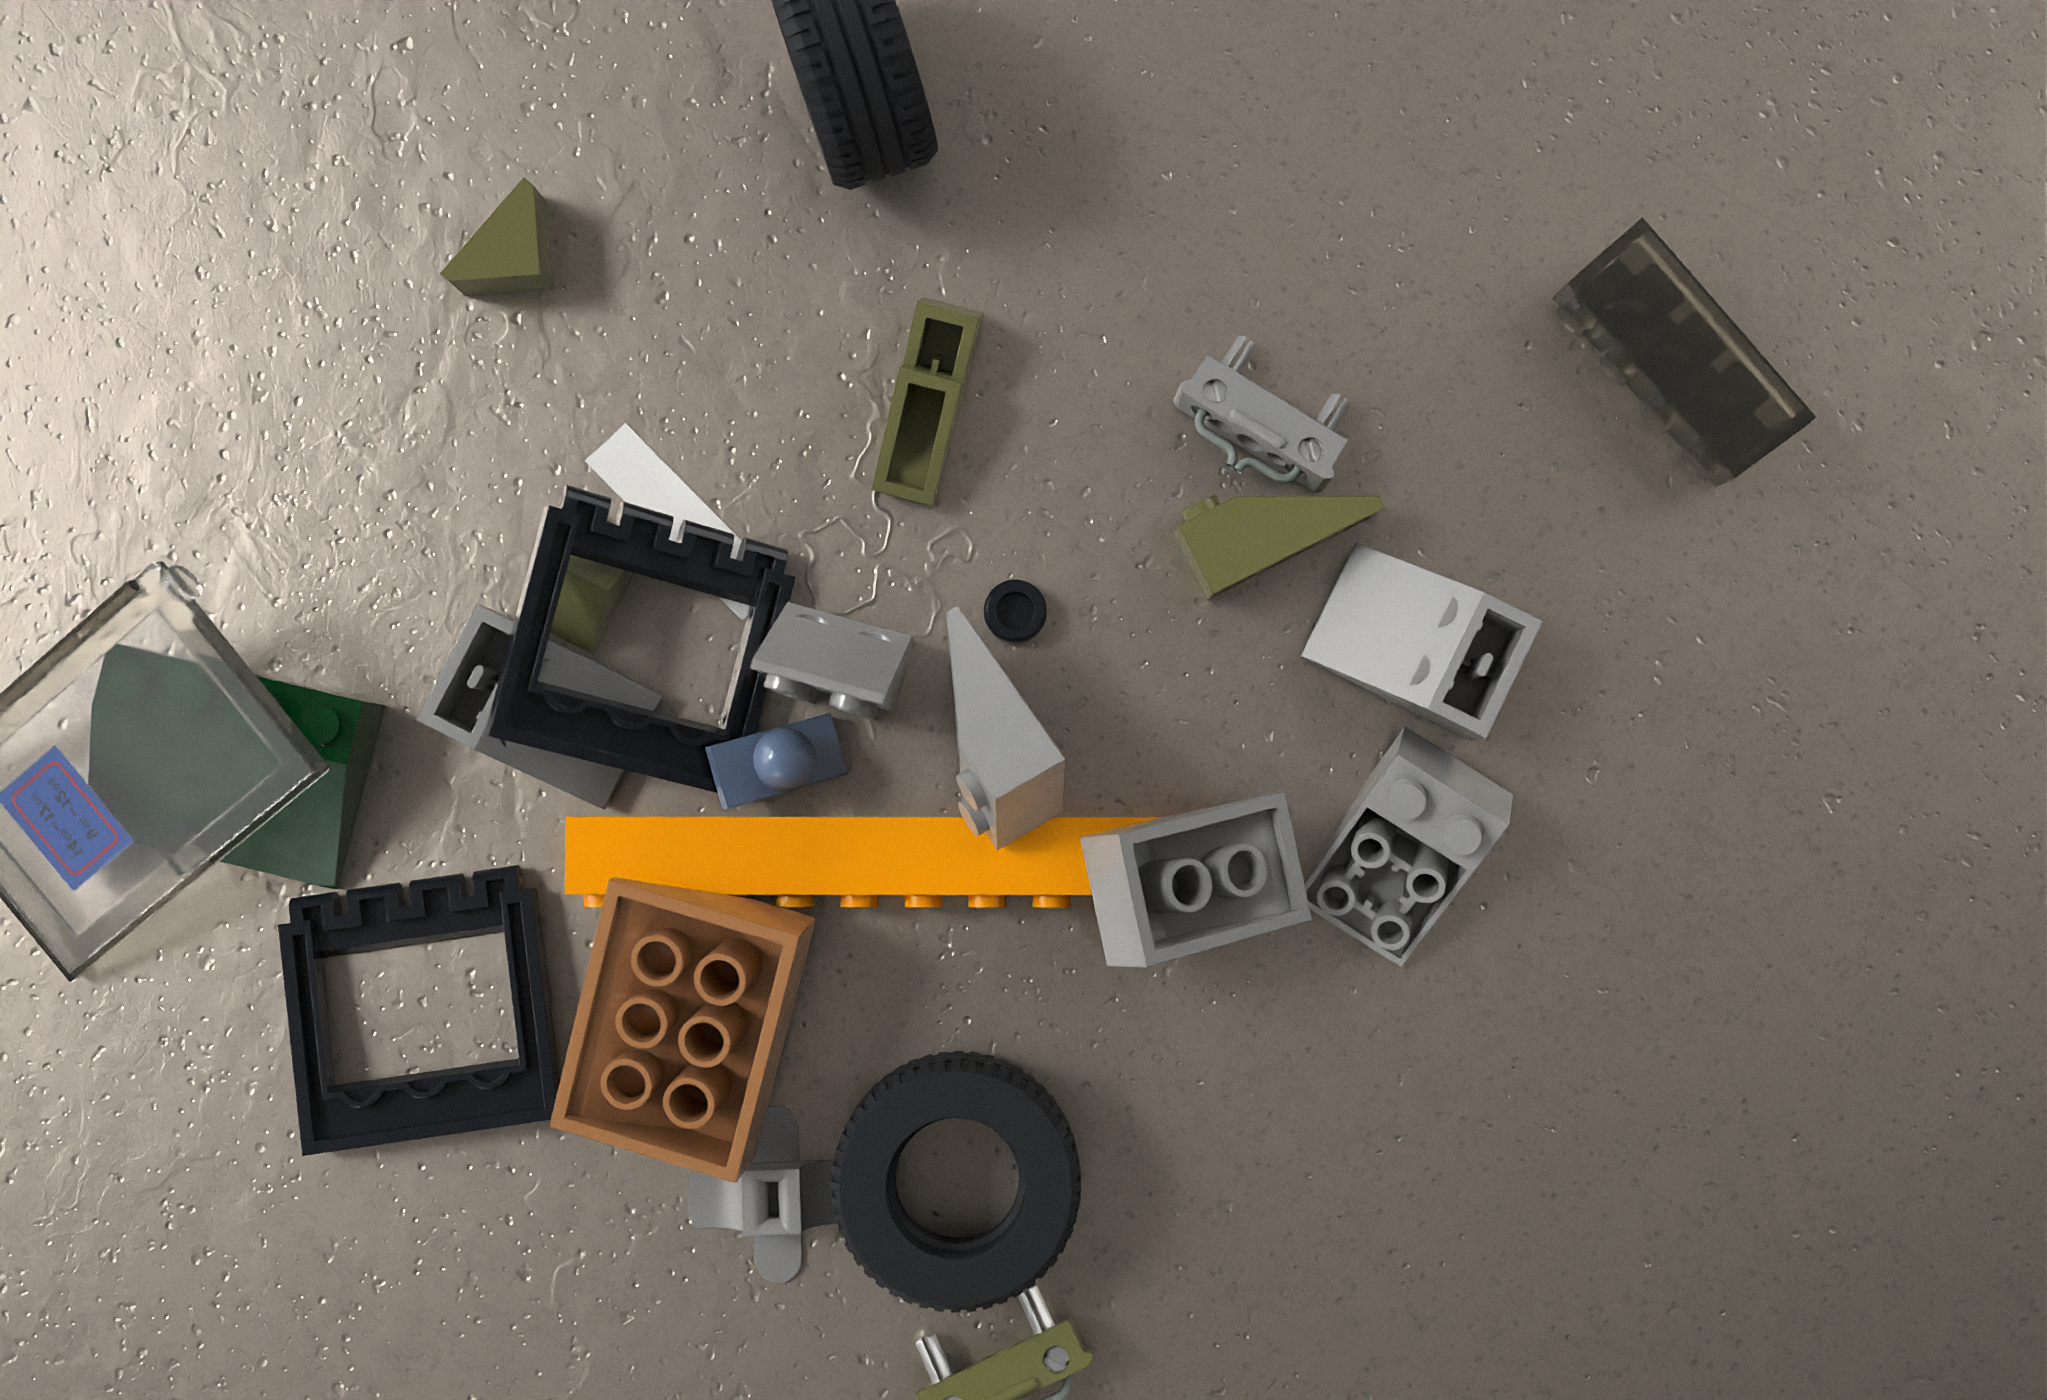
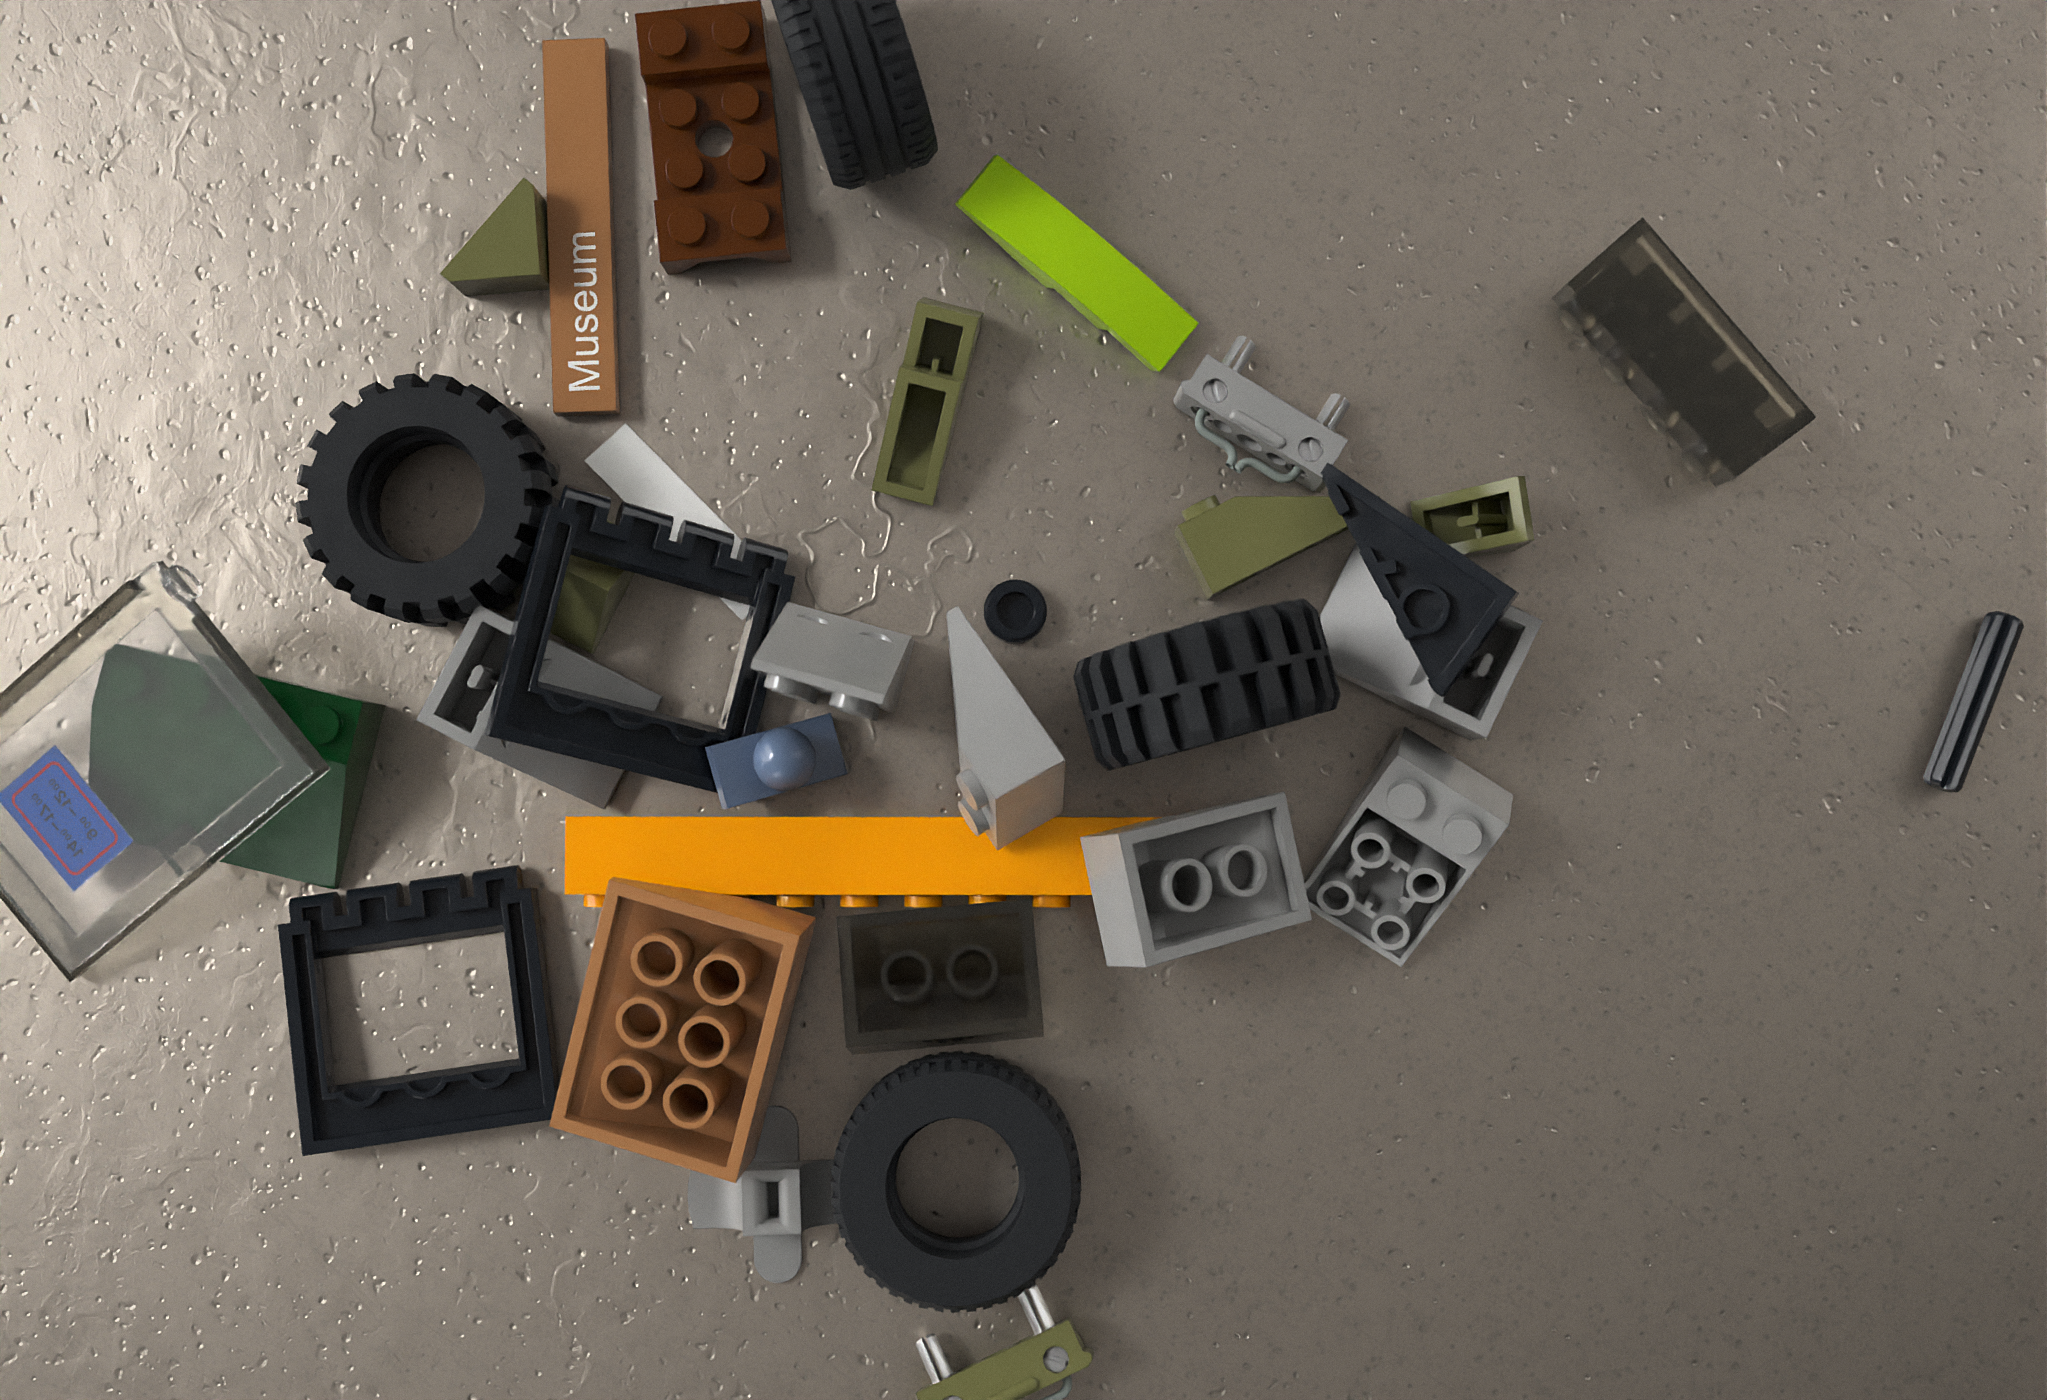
none -> black tyre [295,373,560,627]
none -> medium nougat tile [542,38,620,417]
none -> reddish brown piece [635,0,792,275]
none -> clear smoke slope [837,898,1044,1055]
none -> lime slope [955,154,1199,372]
none -> black tyre [1073,599,1341,771]
none -> black wing [1321,463,1519,697]
none -> olive slope [1410,476,1535,558]
none -> black axle [1923,611,2024,792]

